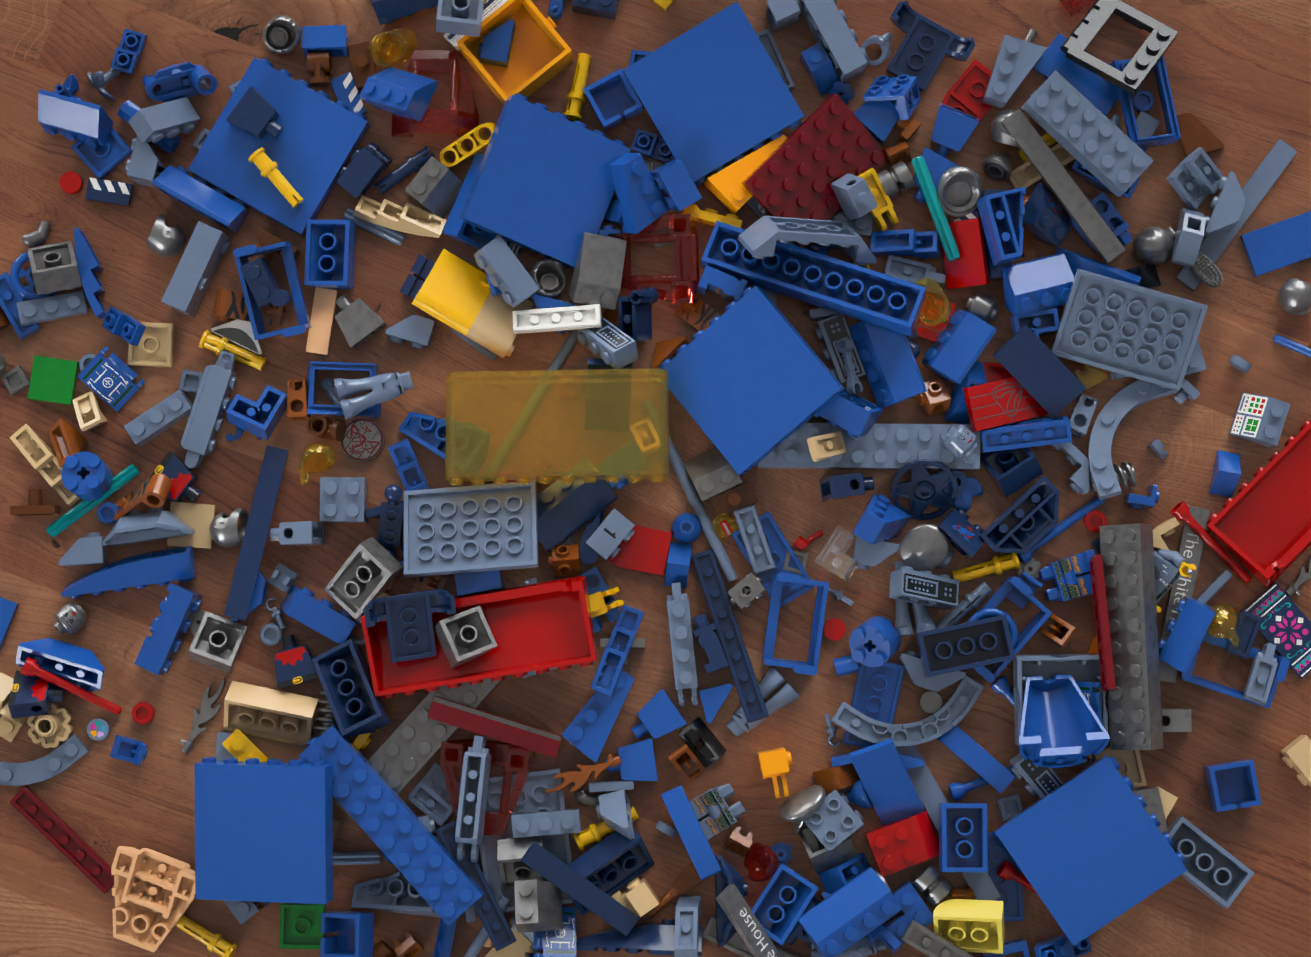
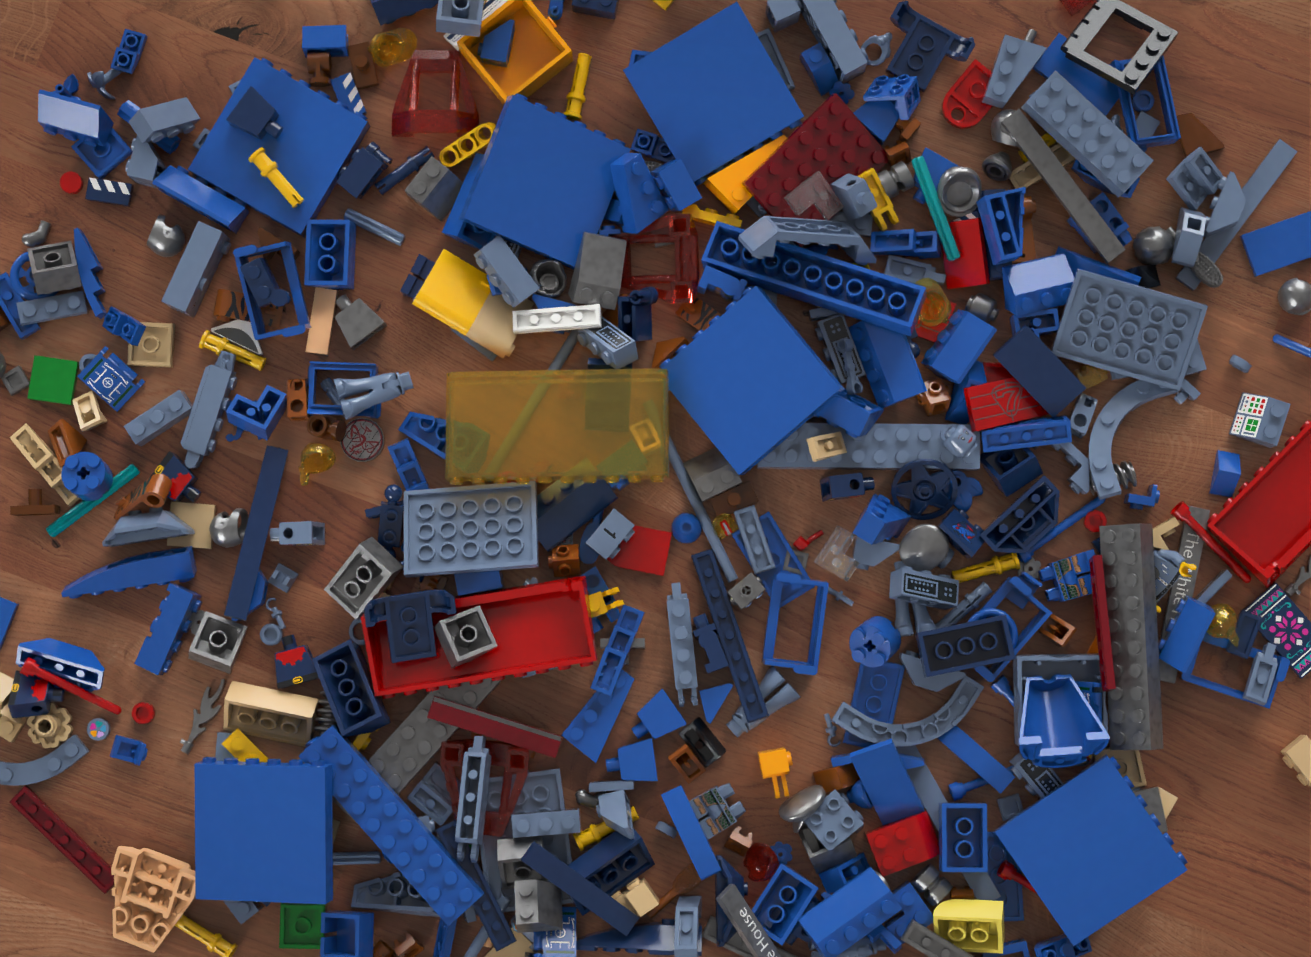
flat silver head [54,603,87,635] -> none
sand blue slope [59,533,108,567] -> none
blue tile [97,502,119,524] -> none
blue piece [142,61,217,103] -> none
sand blue tile [179,369,203,394] -> none
flat silver hair [262,15,302,54] -> none
blue wedge [280,584,356,644] -> none
sand blue brick [319,477,368,523] -> none
tan slope [353,195,447,238] -> none
blue slope [359,67,439,122] -> none
sand blue slope [385,315,437,350] -> none
dark orange piece [545,754,622,793] -> none
blue piece [583,68,643,132] -> none
blue slope [664,542,692,589] -> none
red tile [823,618,846,641] -> none
blue brick [833,654,859,677] -> none
flat silver tile [919,691,942,713] -> none
blue torso [931,103,979,158] -> none
dark blue slope [1022,183,1070,247] -> none
sand blue tile [1147,439,1169,462] -> none
flat silver torso [1162,708,1192,732] -> none
sand blue brick [1164,816,1254,909] -> none
blue piece [1203,759,1262,812] -> none
none -> clear tile [784,171,844,220]

